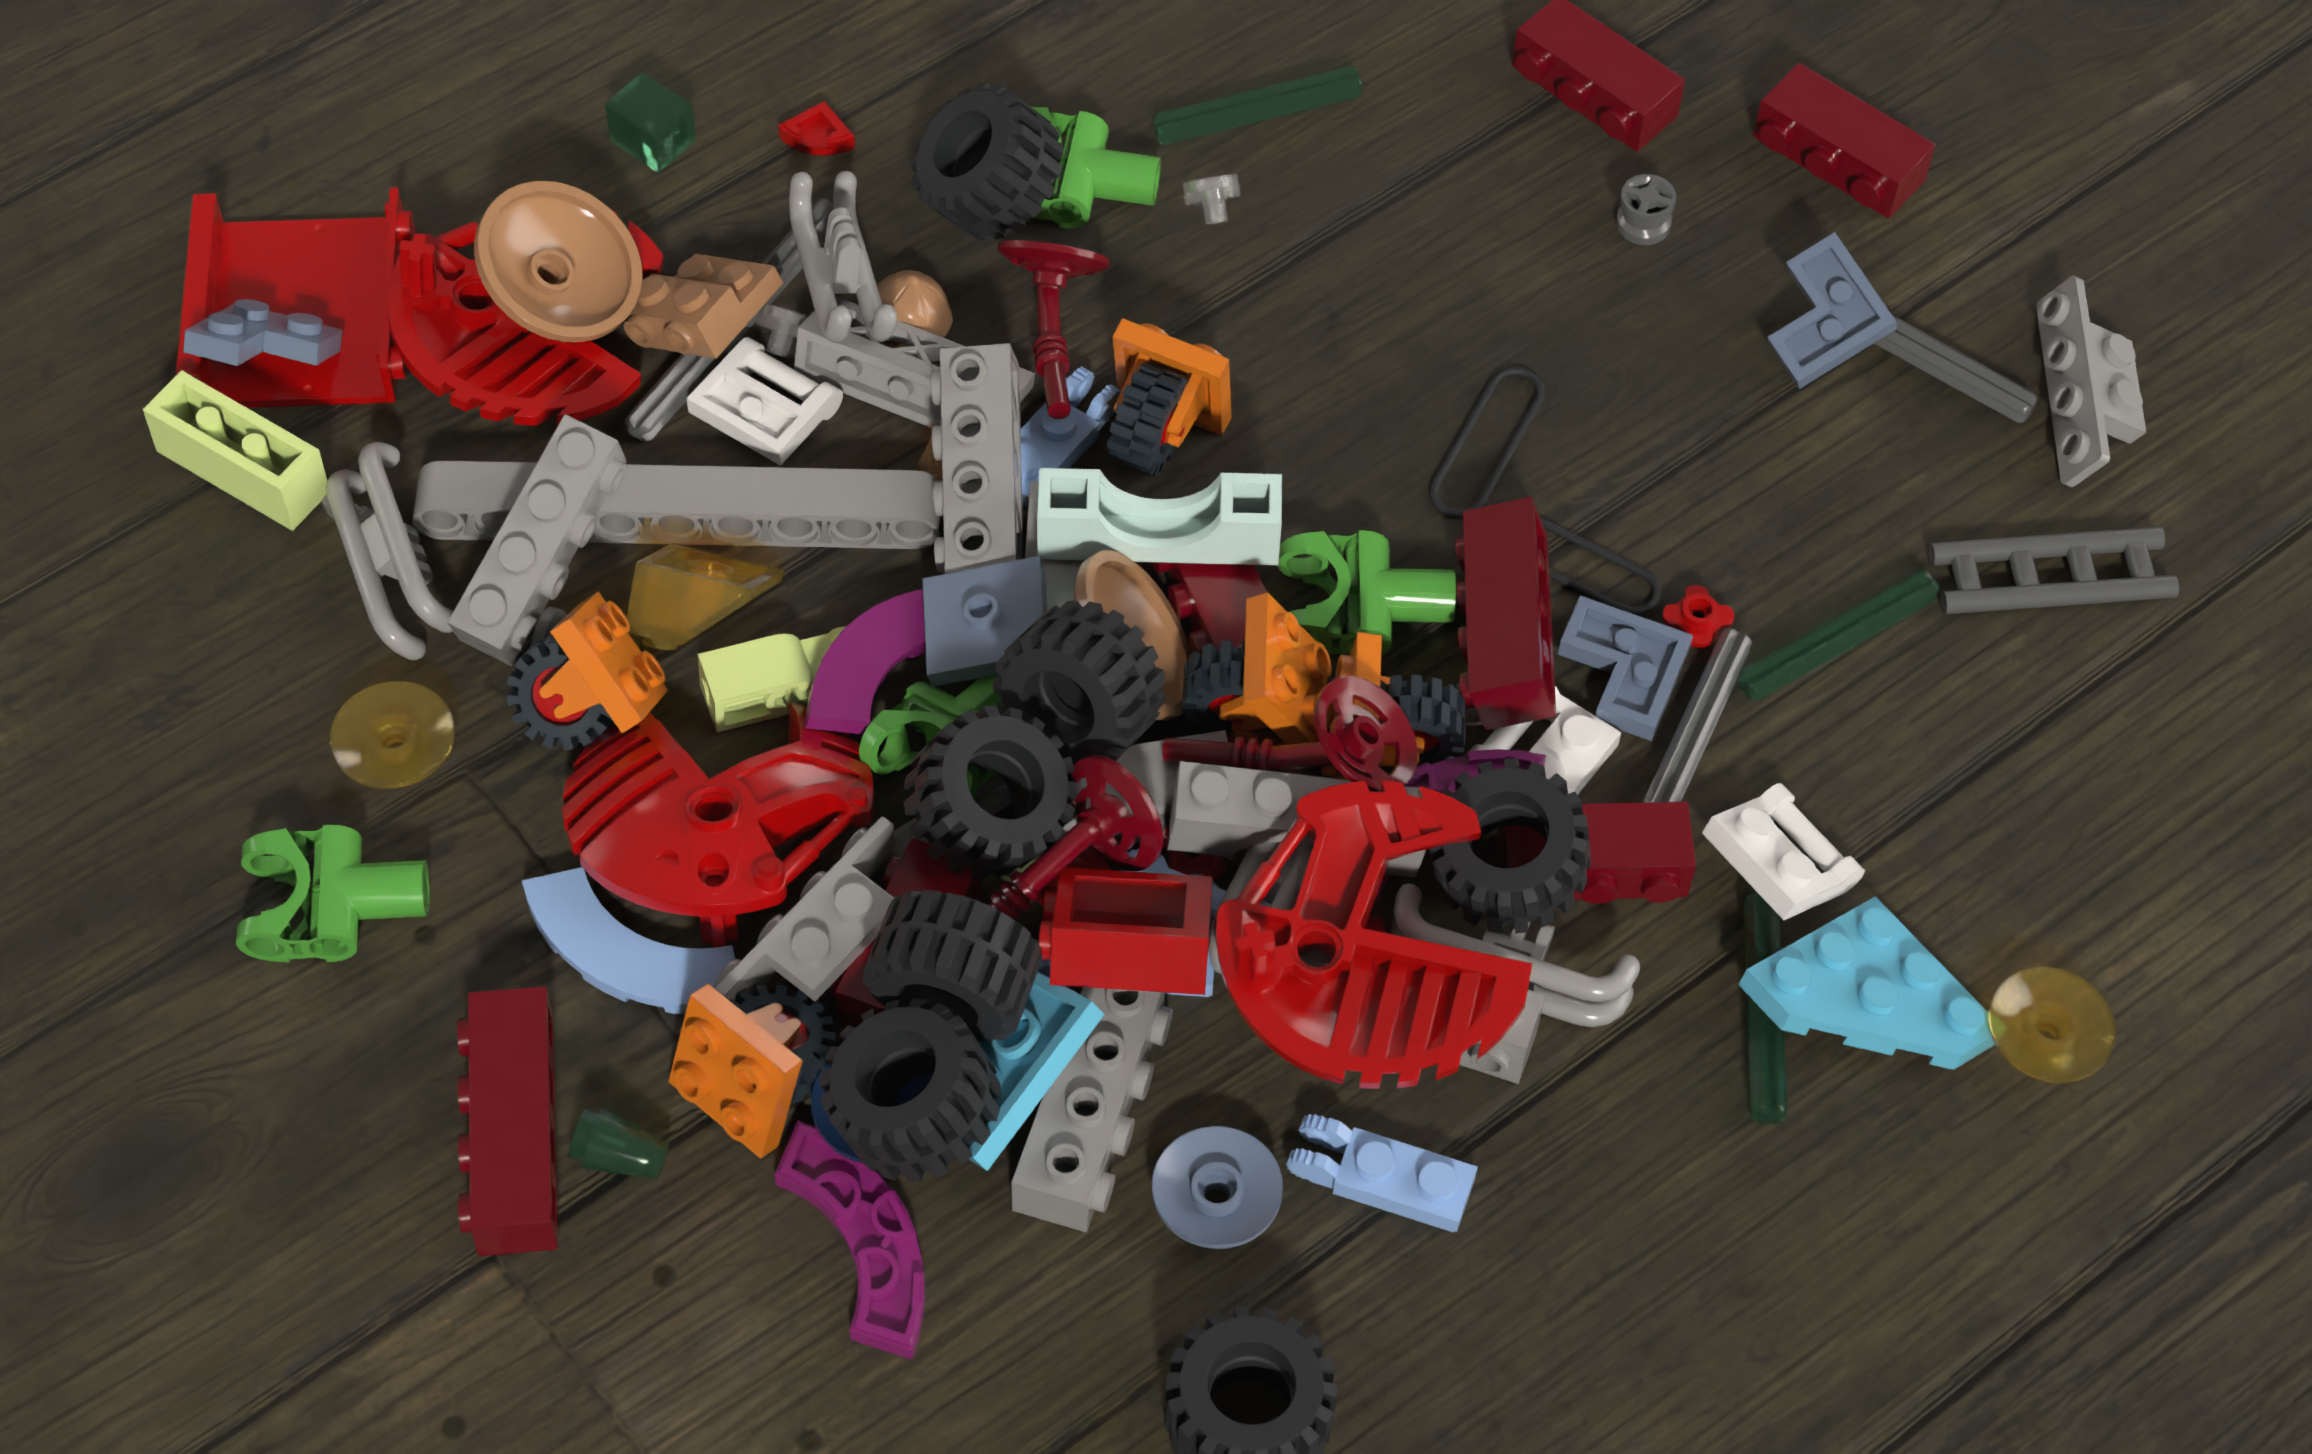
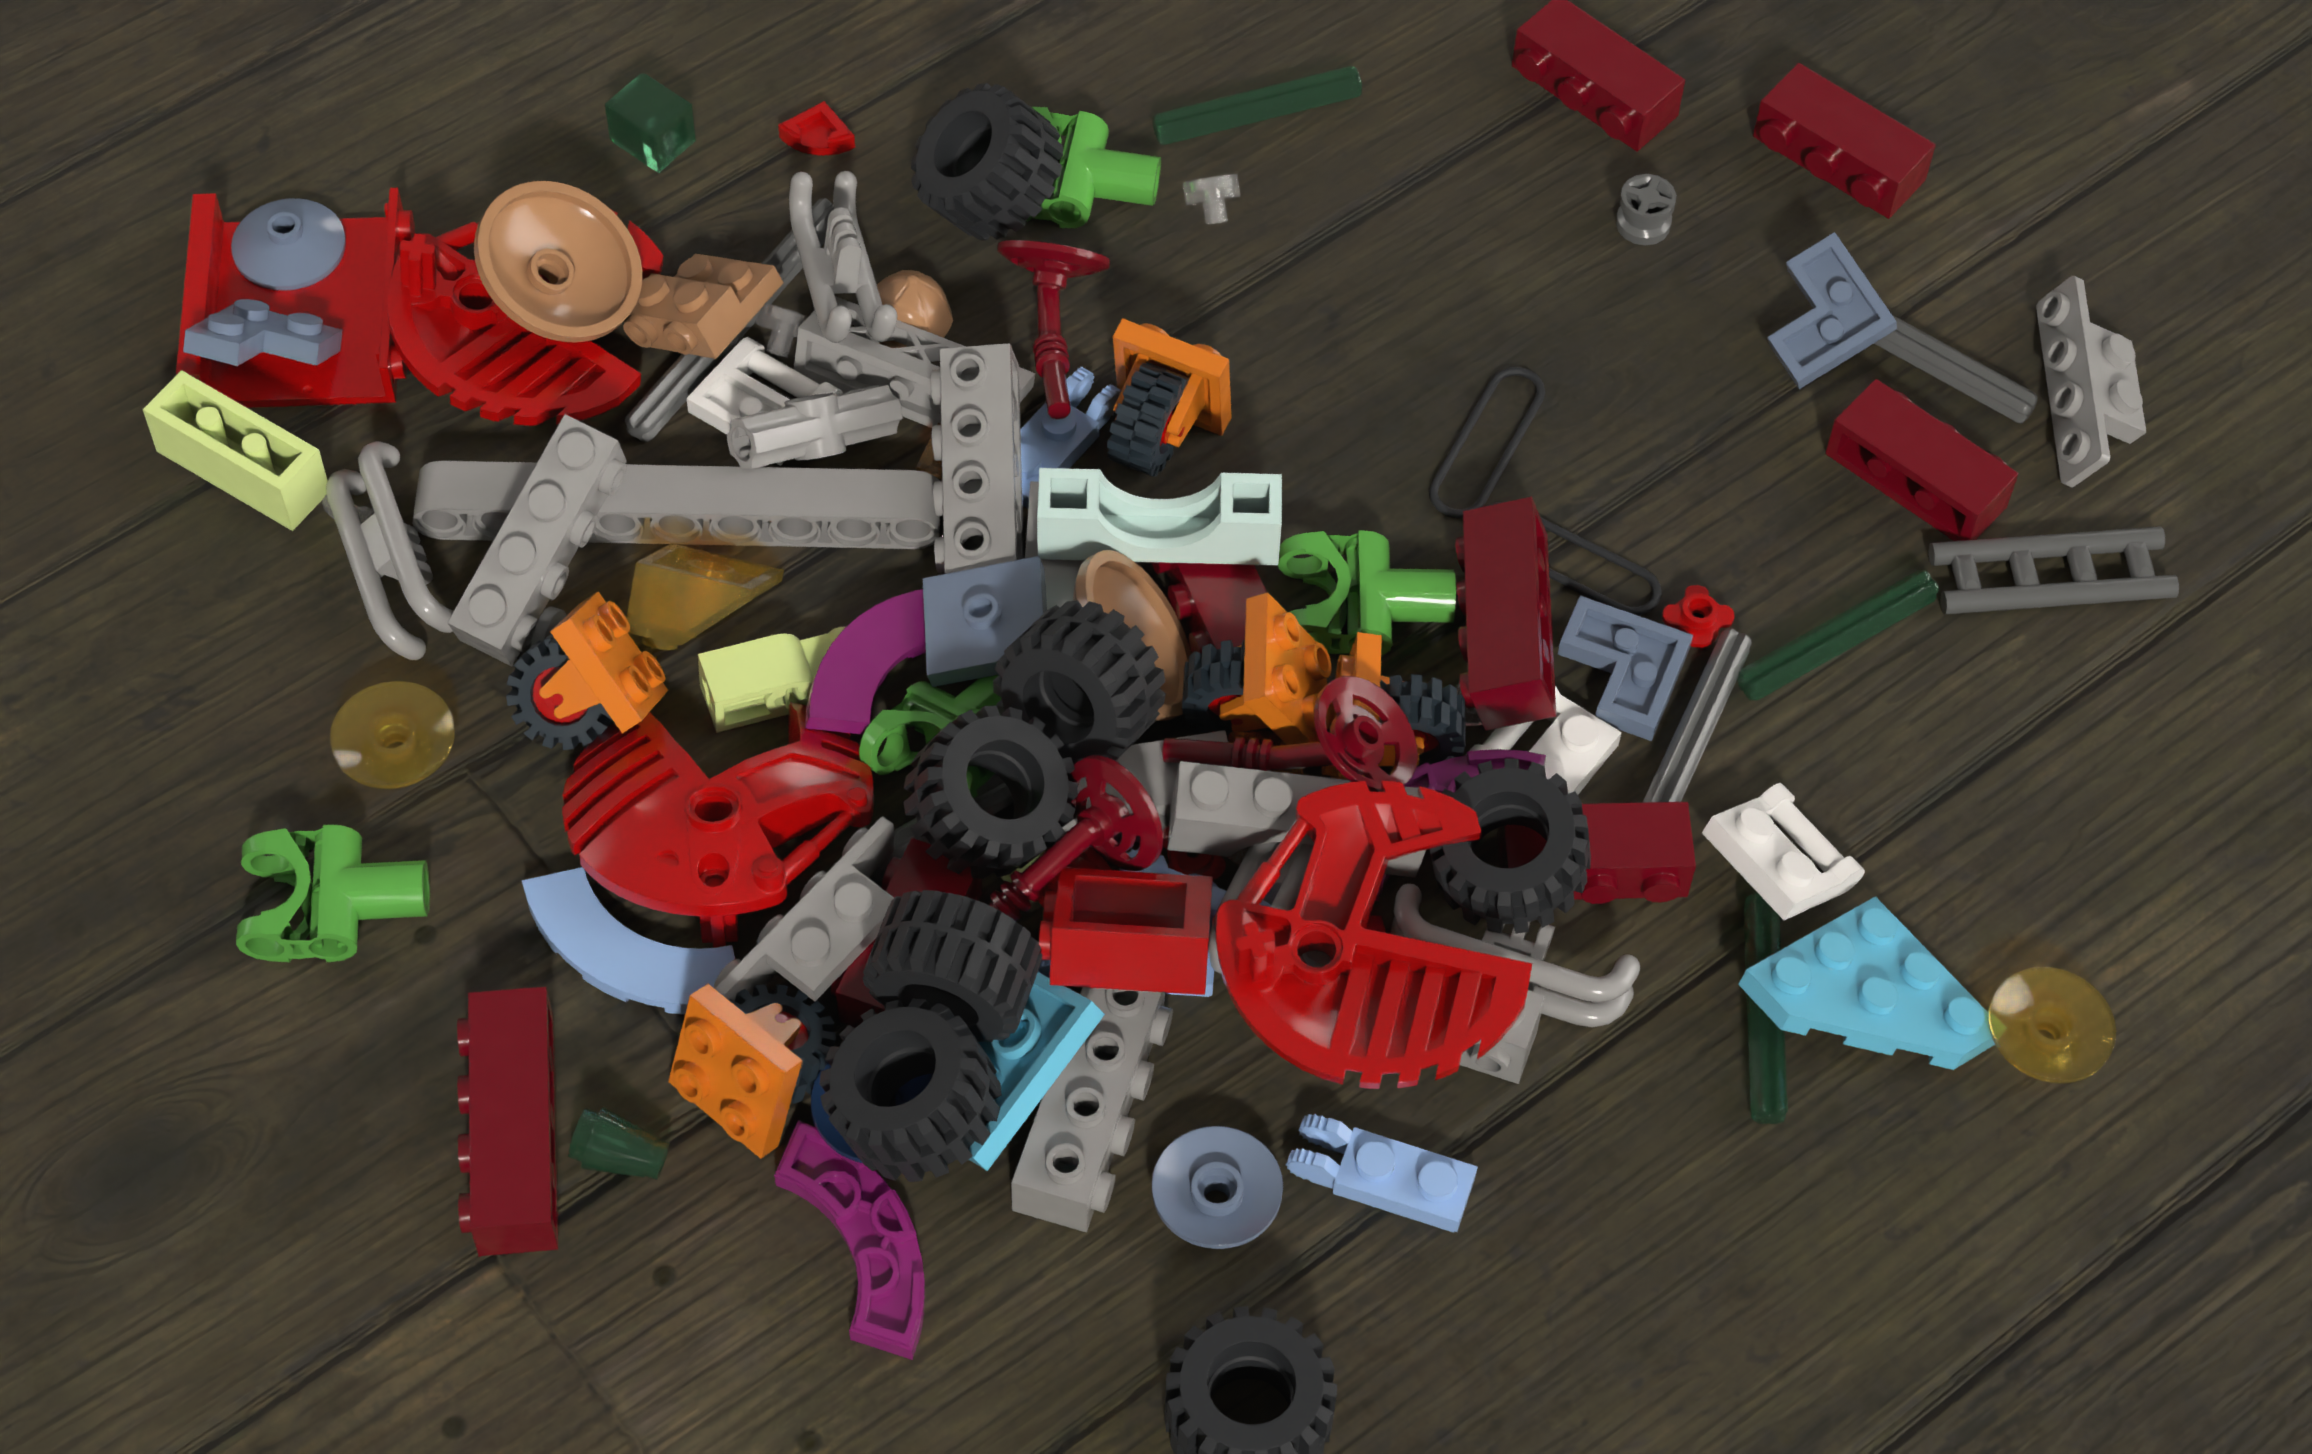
none -> sand blue dish [231,198,346,291]
none -> light grey piece [727,385,903,469]
none -> dark red brick [1825,379,2019,541]

